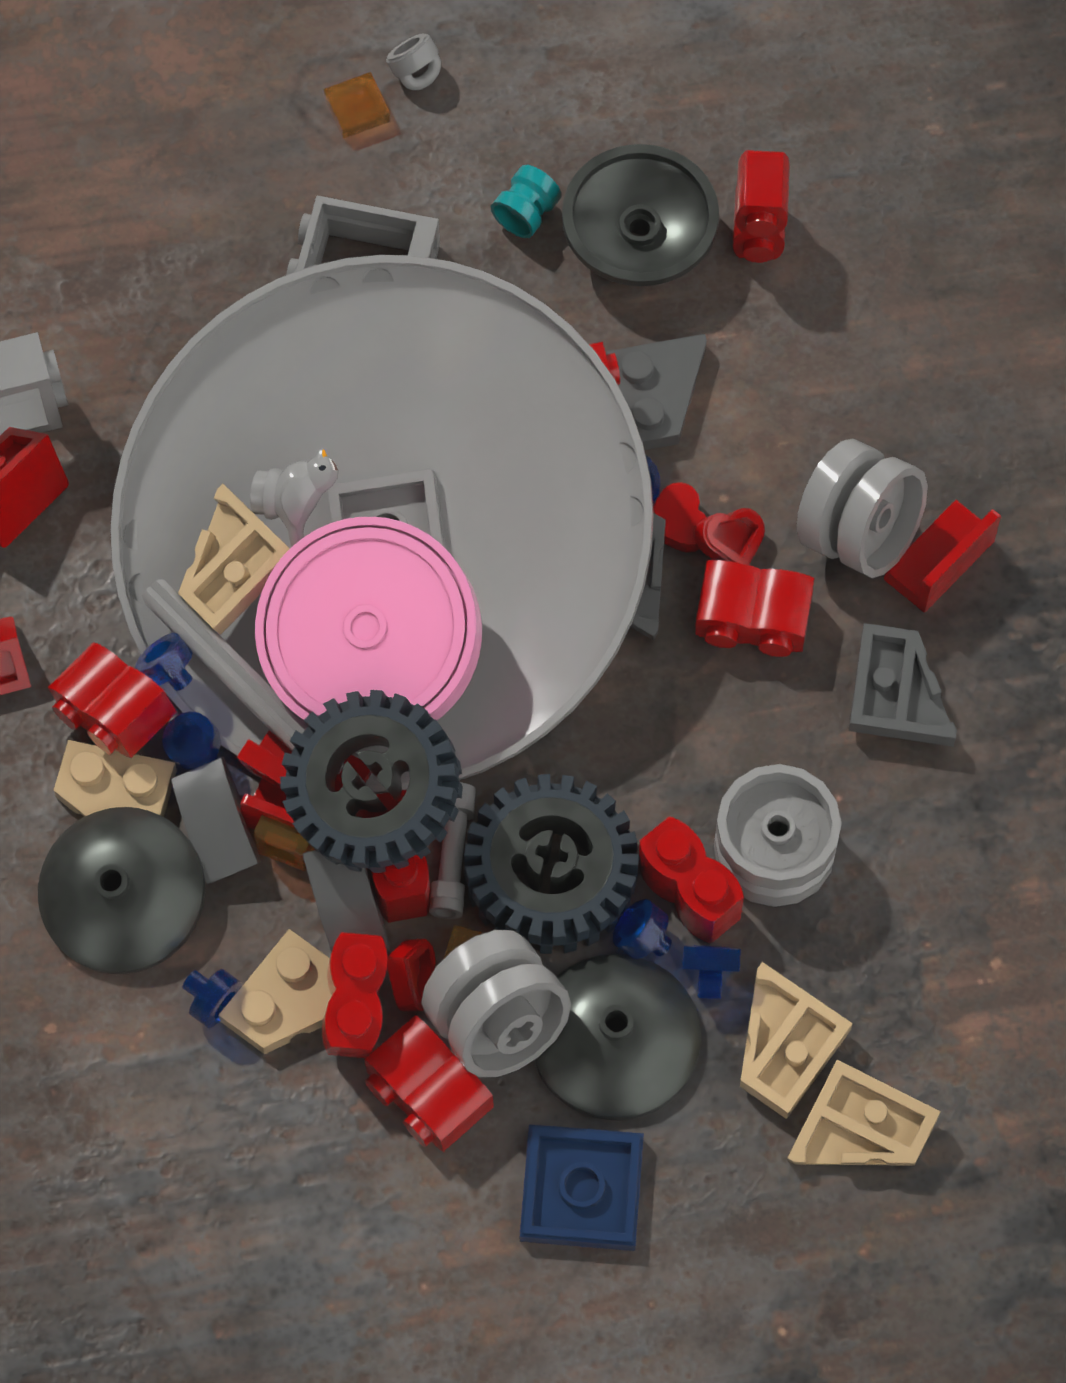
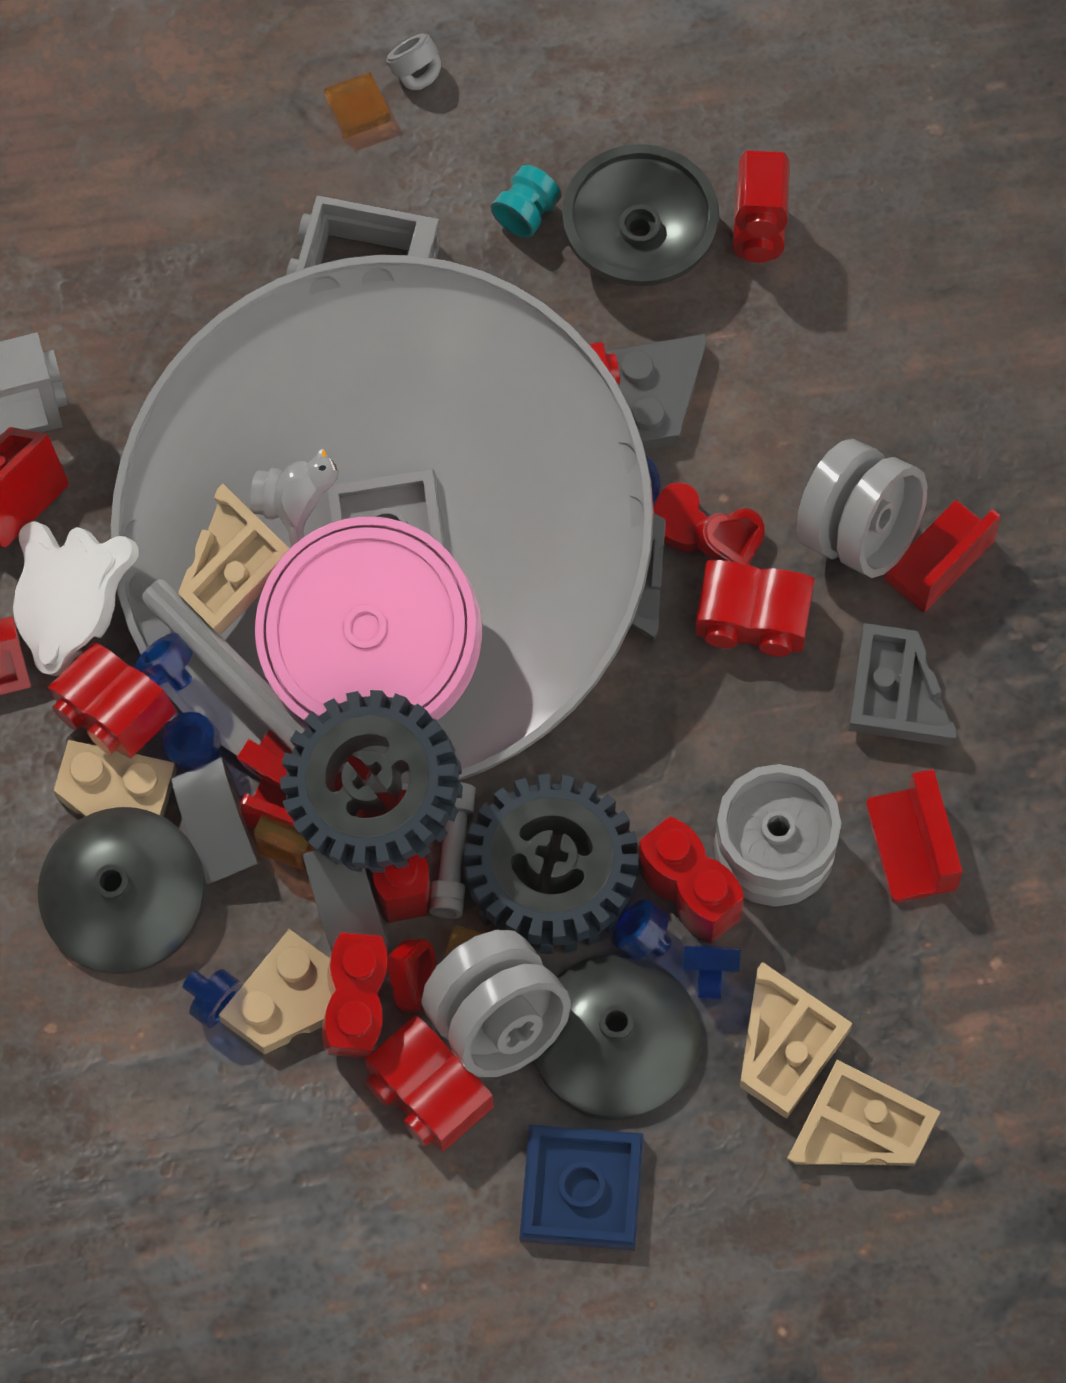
none -> white tile [13,522,139,676]
none -> red panel [866,769,963,903]

